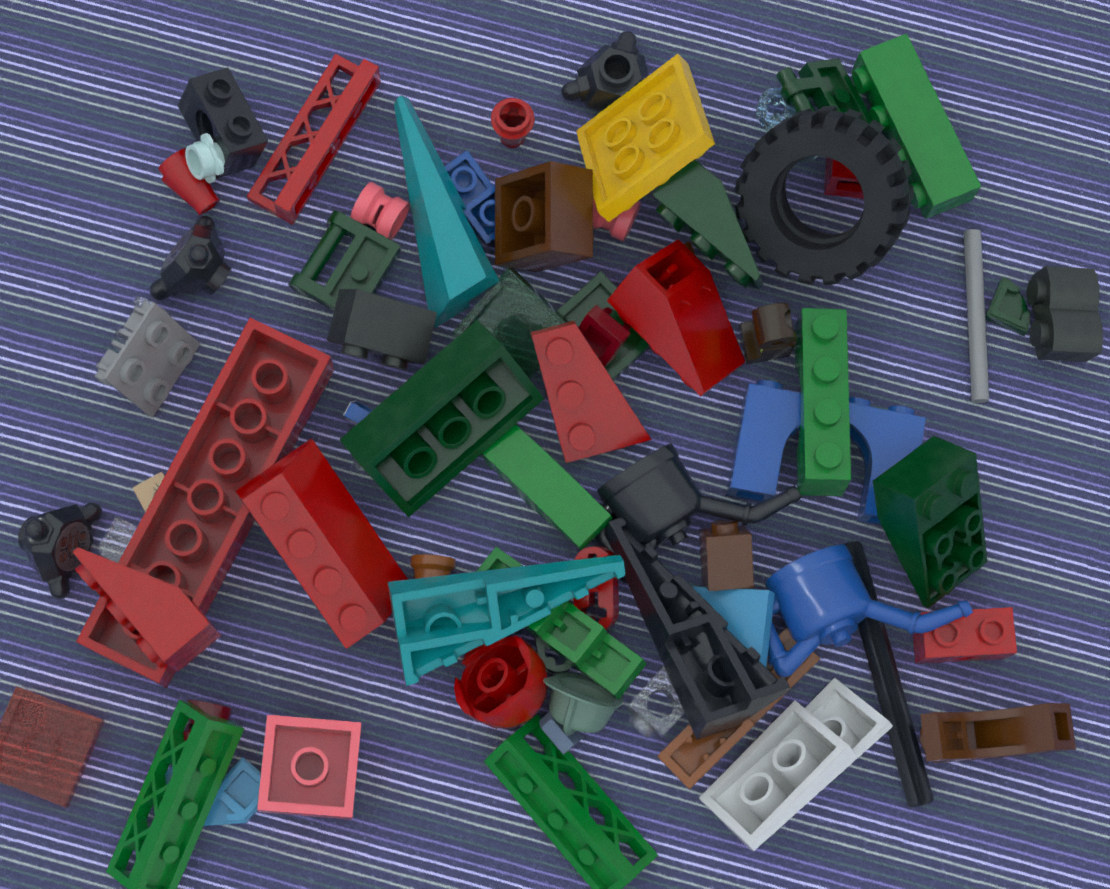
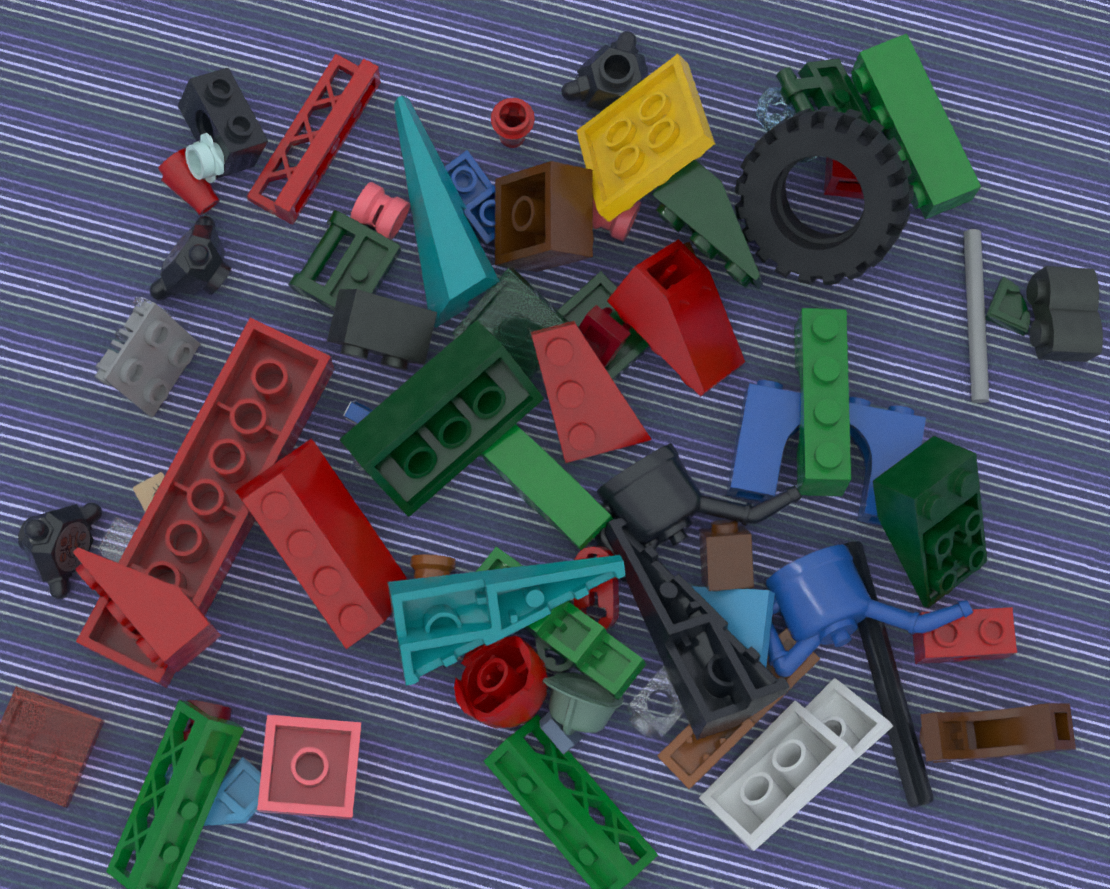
dark brown leg [738,303,797,365] -> none

